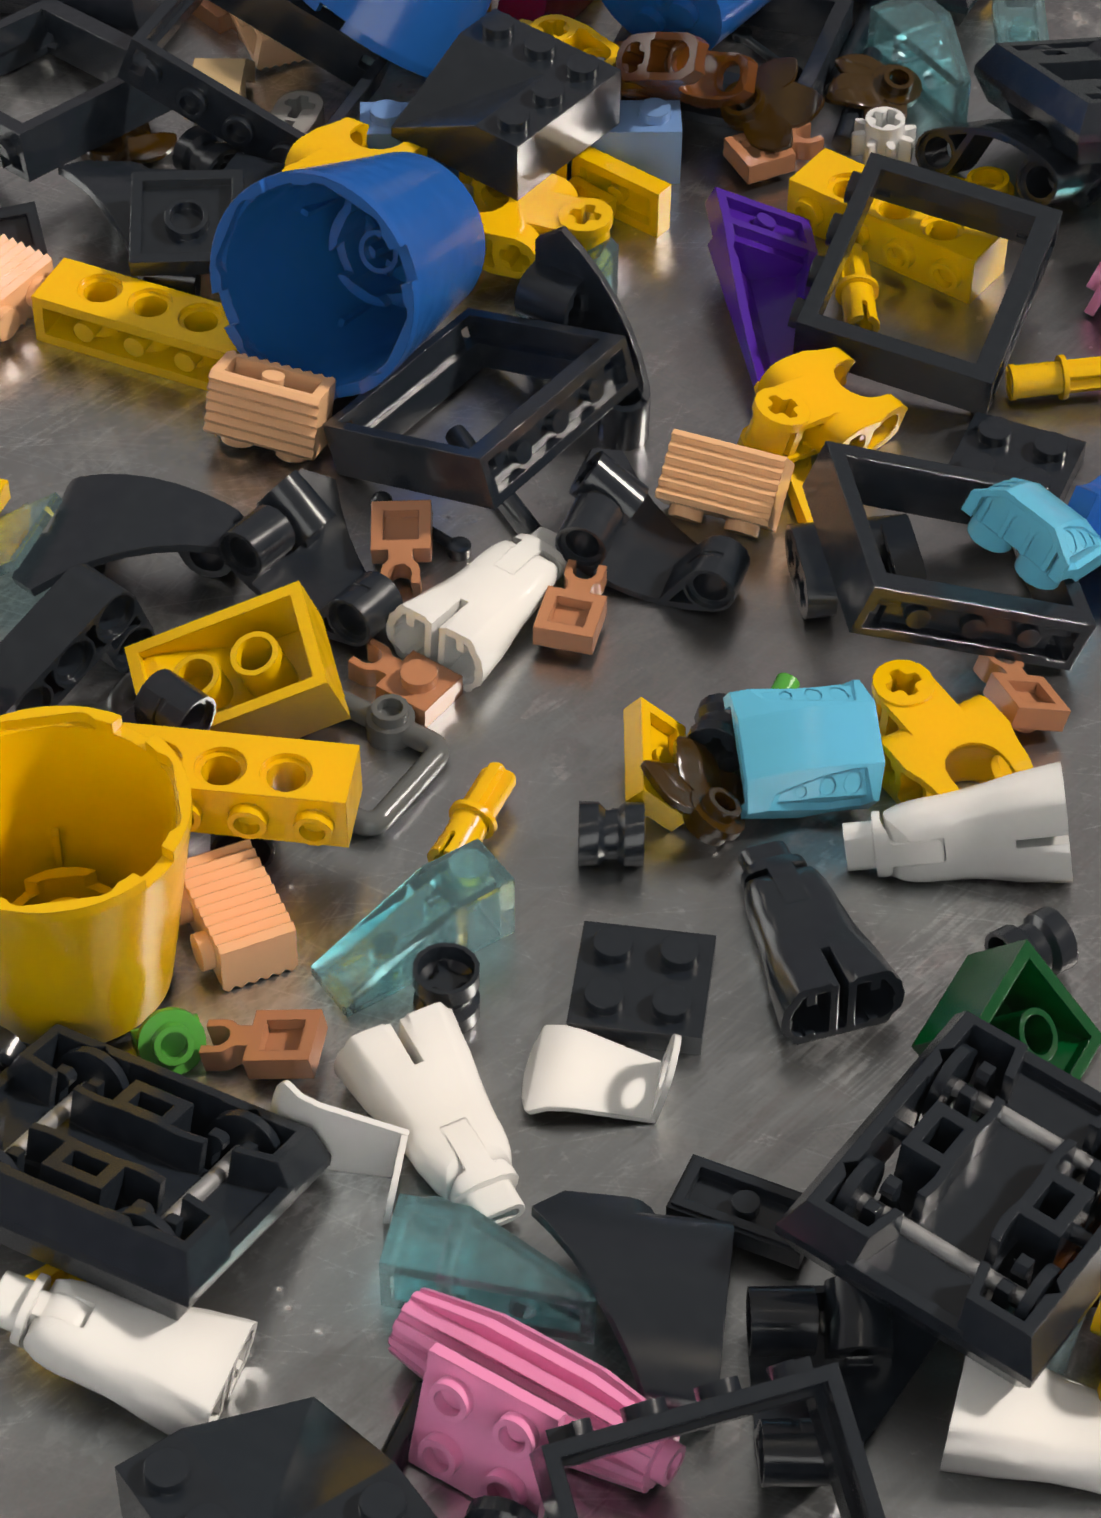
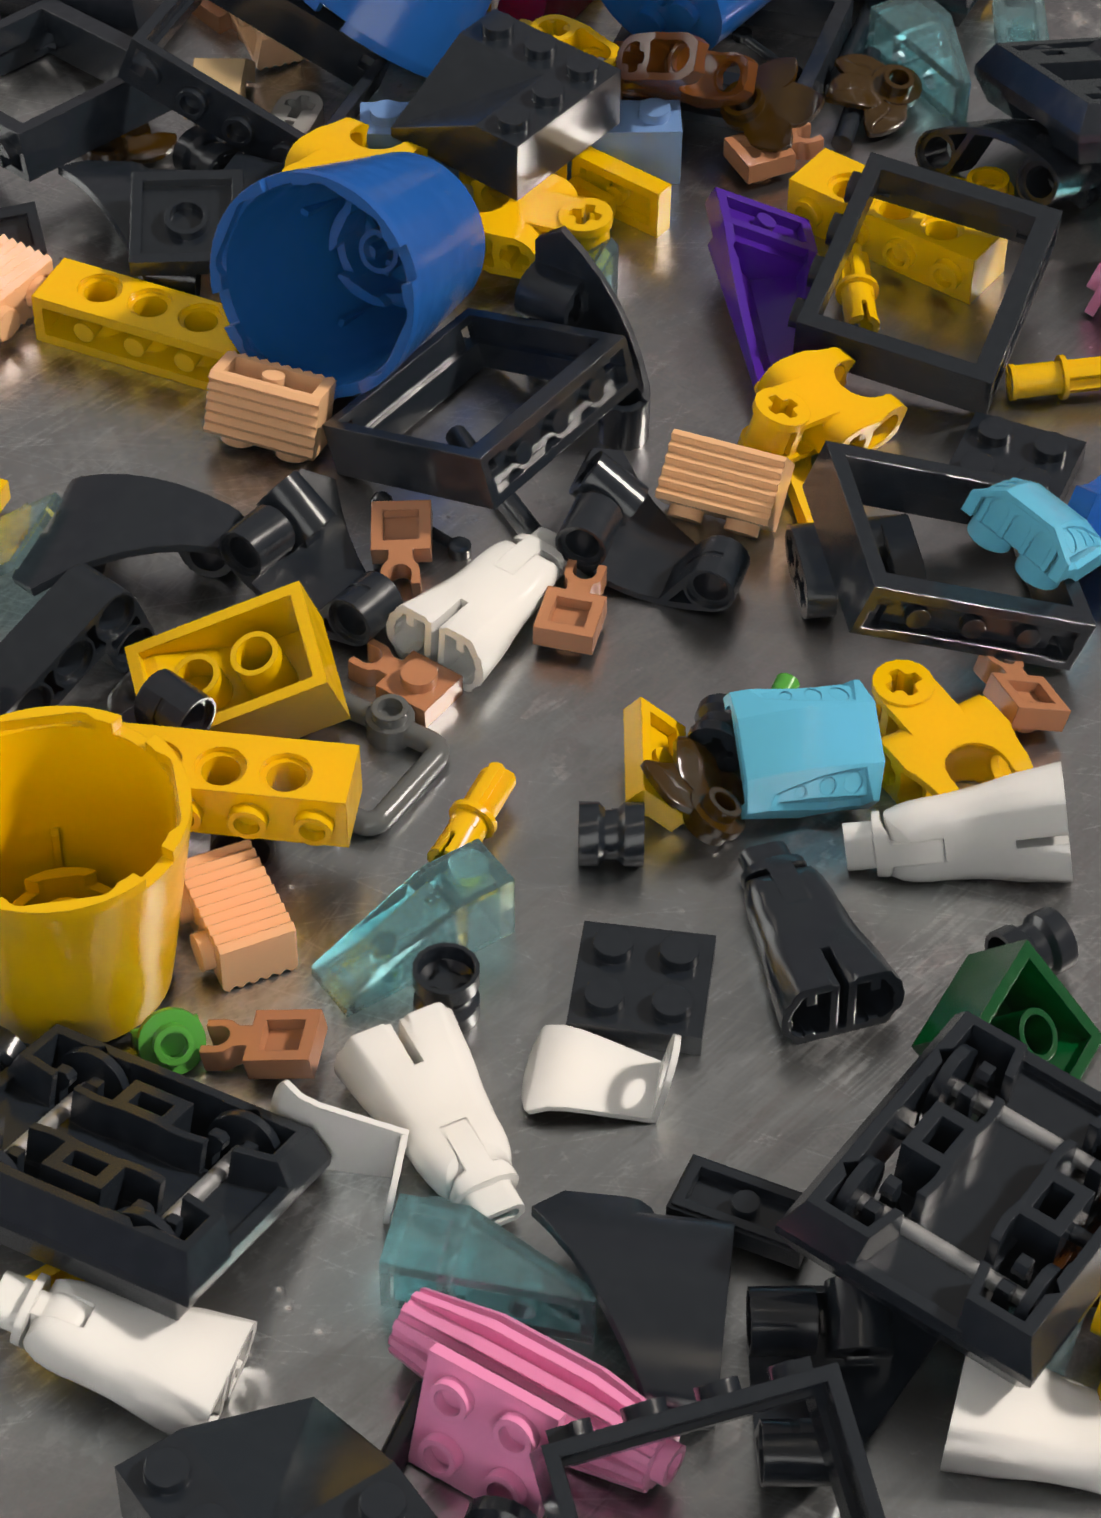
white gear [850,107,917,165] -> none

